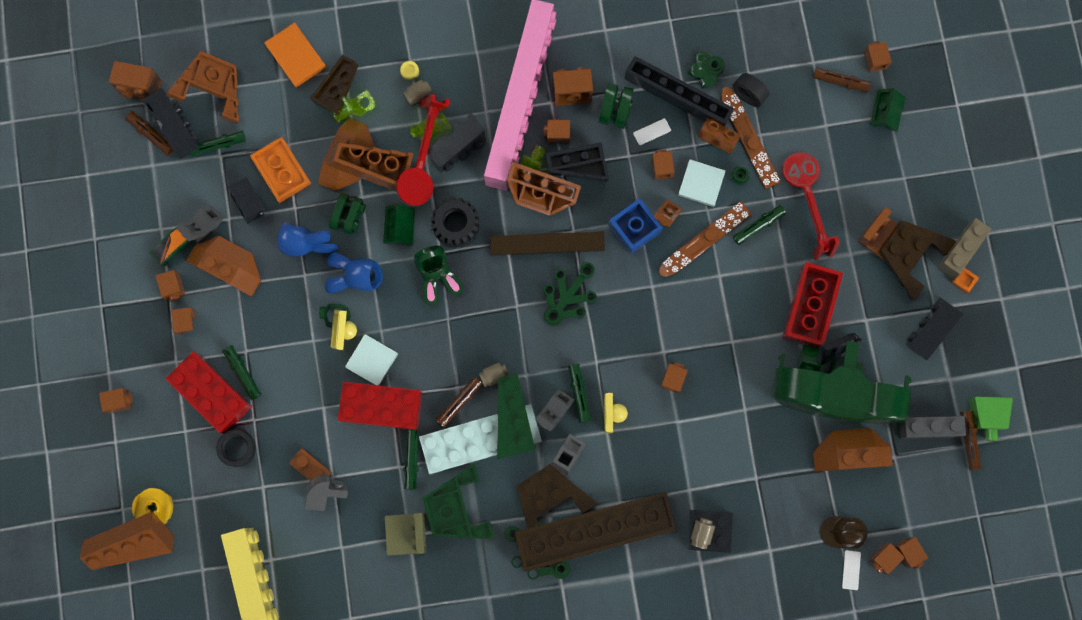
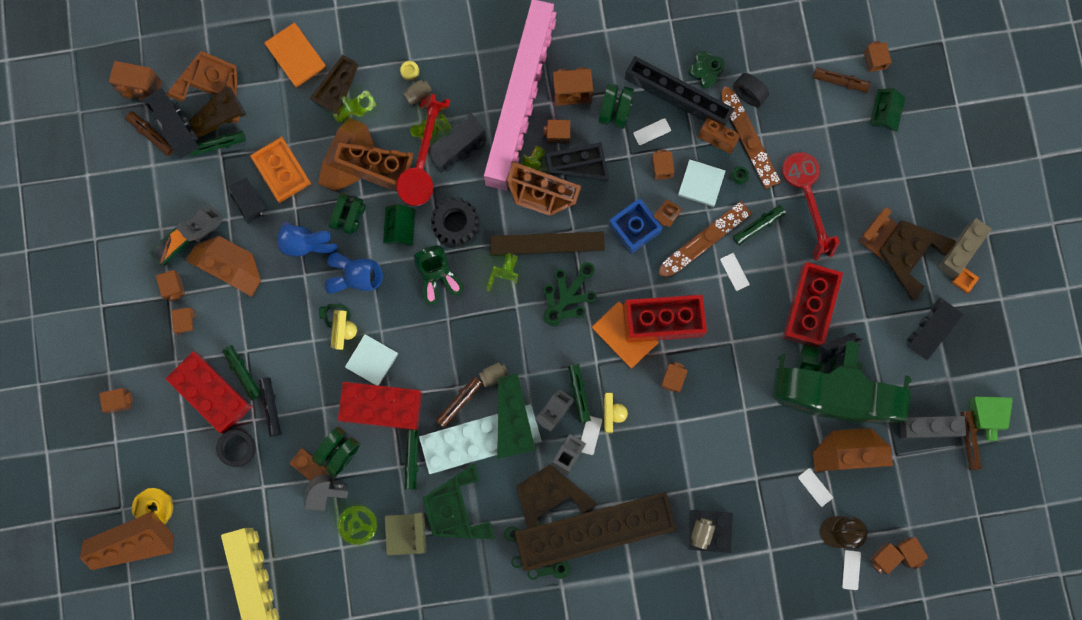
none -> dark brown wing [189,85,247,137]
none -> black pin [259,377,282,437]
none -> dark green wheel [312,426,361,477]
none -> clear neon green piece [338,505,377,545]
none -> clear neon green bracket [487,253,519,292]
none -> white sticker [581,416,602,455]
none -> orange tile [591,302,659,369]
none -> red brick [623,295,707,343]
none -> white sticker [720,253,749,291]
none -> white sticker [798,468,833,507]

